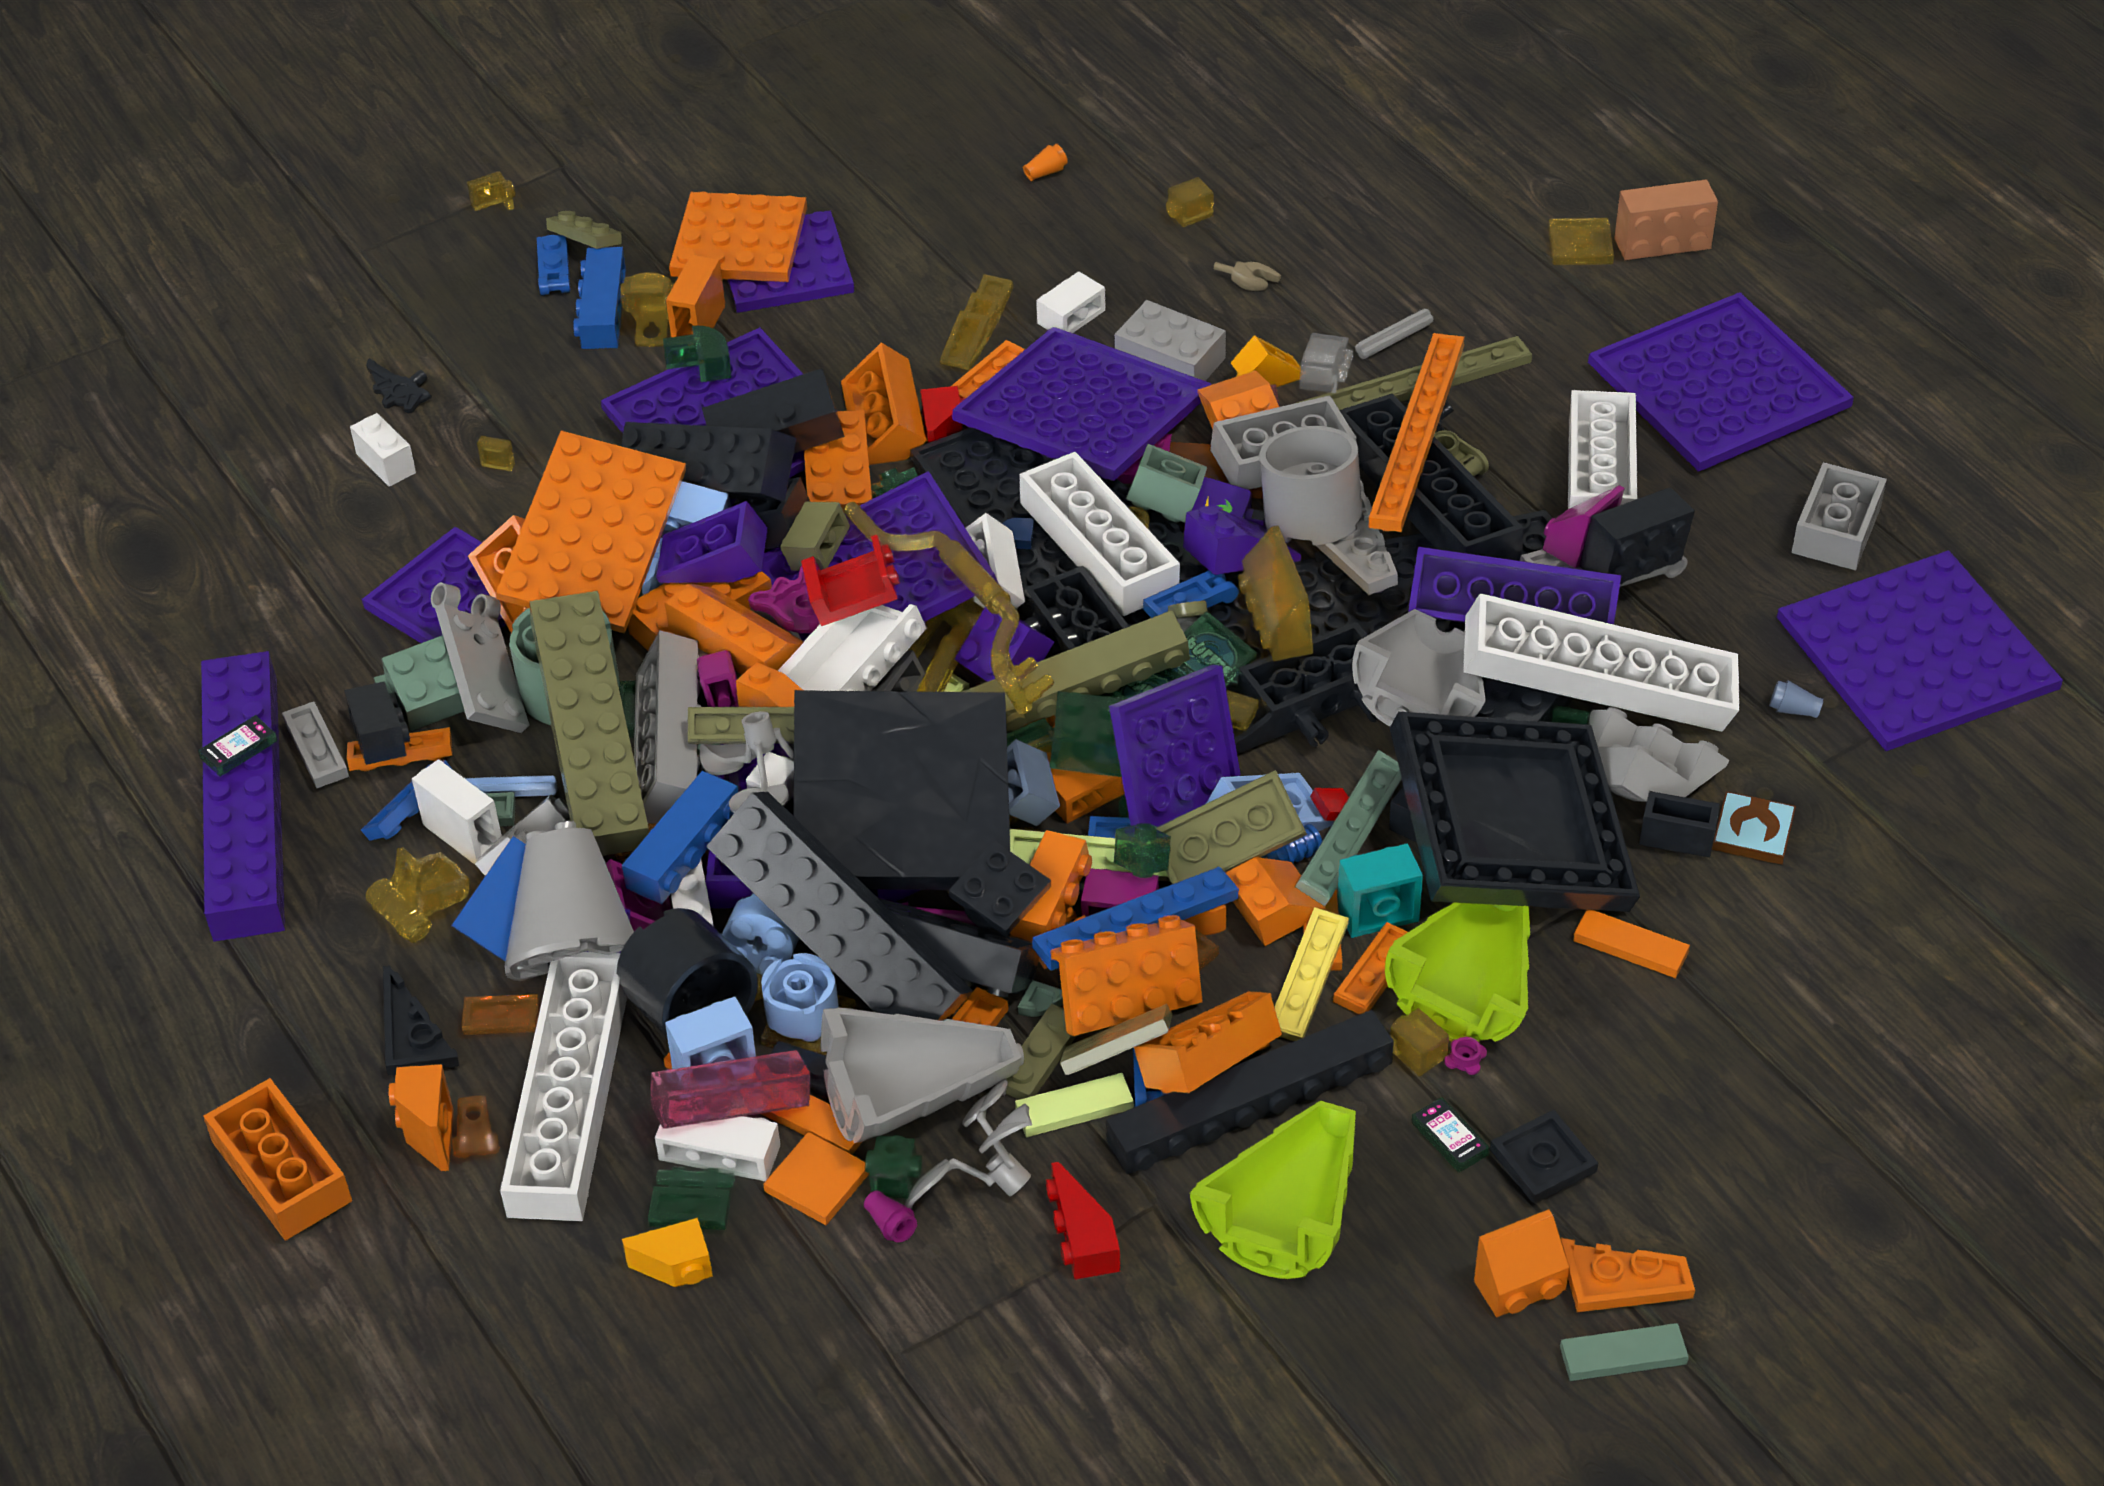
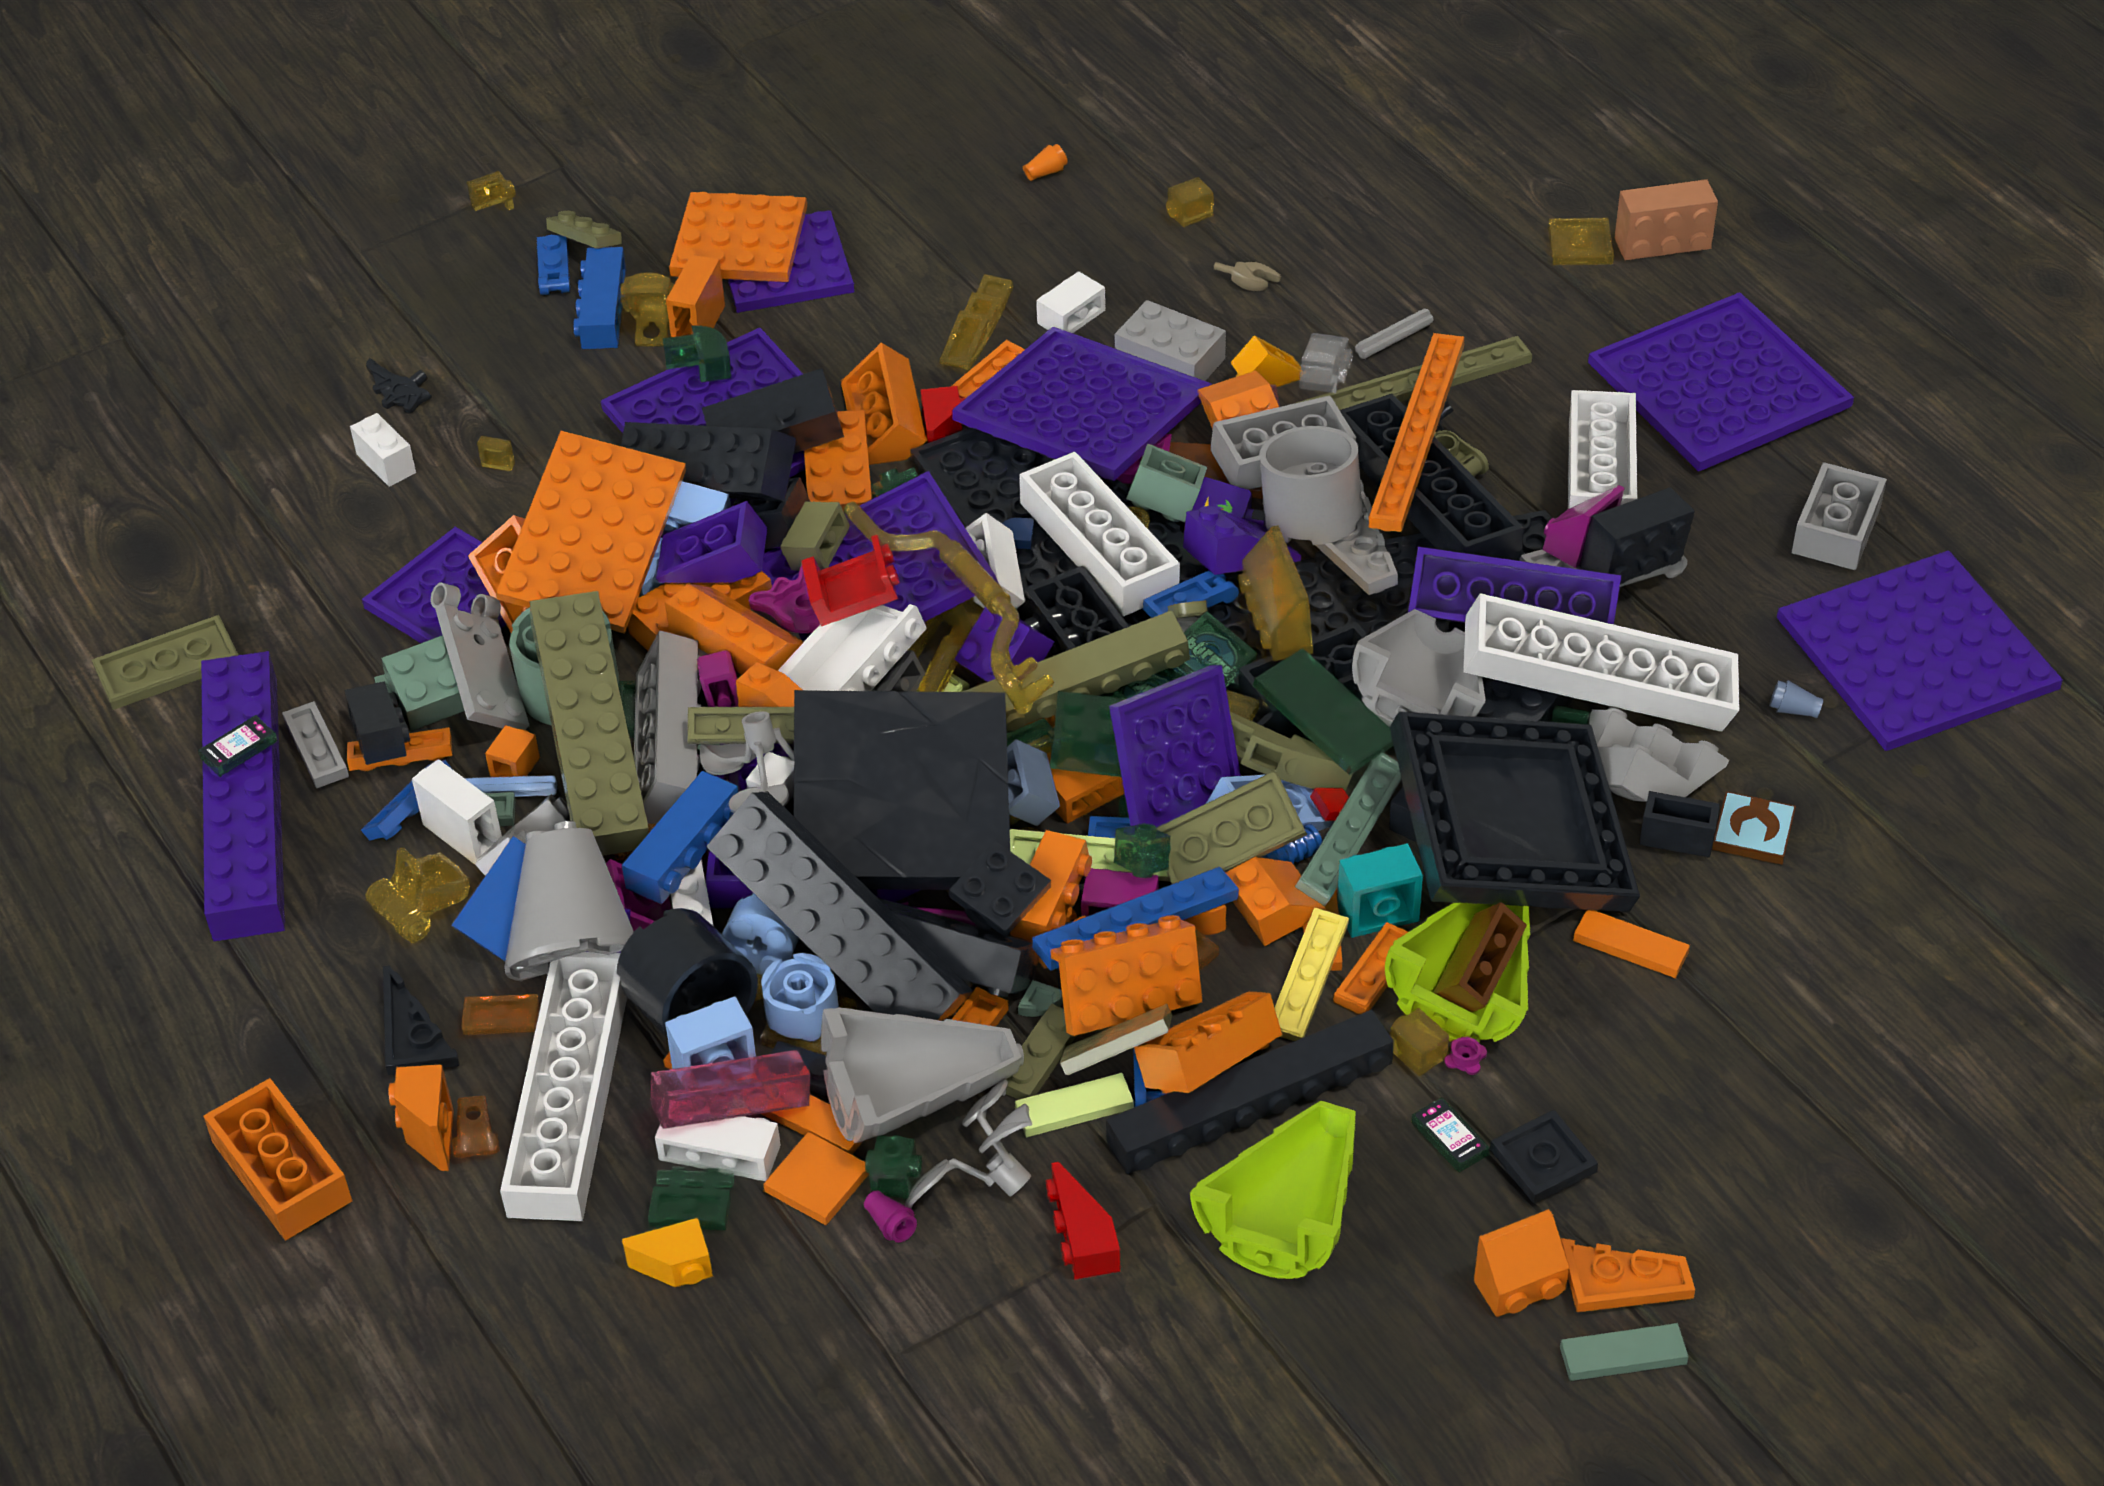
none -> olive tile [92,615,238,710]
none -> orange brick [485,725,540,777]
none -> olive slope [1230,712,1357,792]
none -> clear green tile [1253,648,1394,775]
none -> reddish brown brick [1433,902,1527,1012]

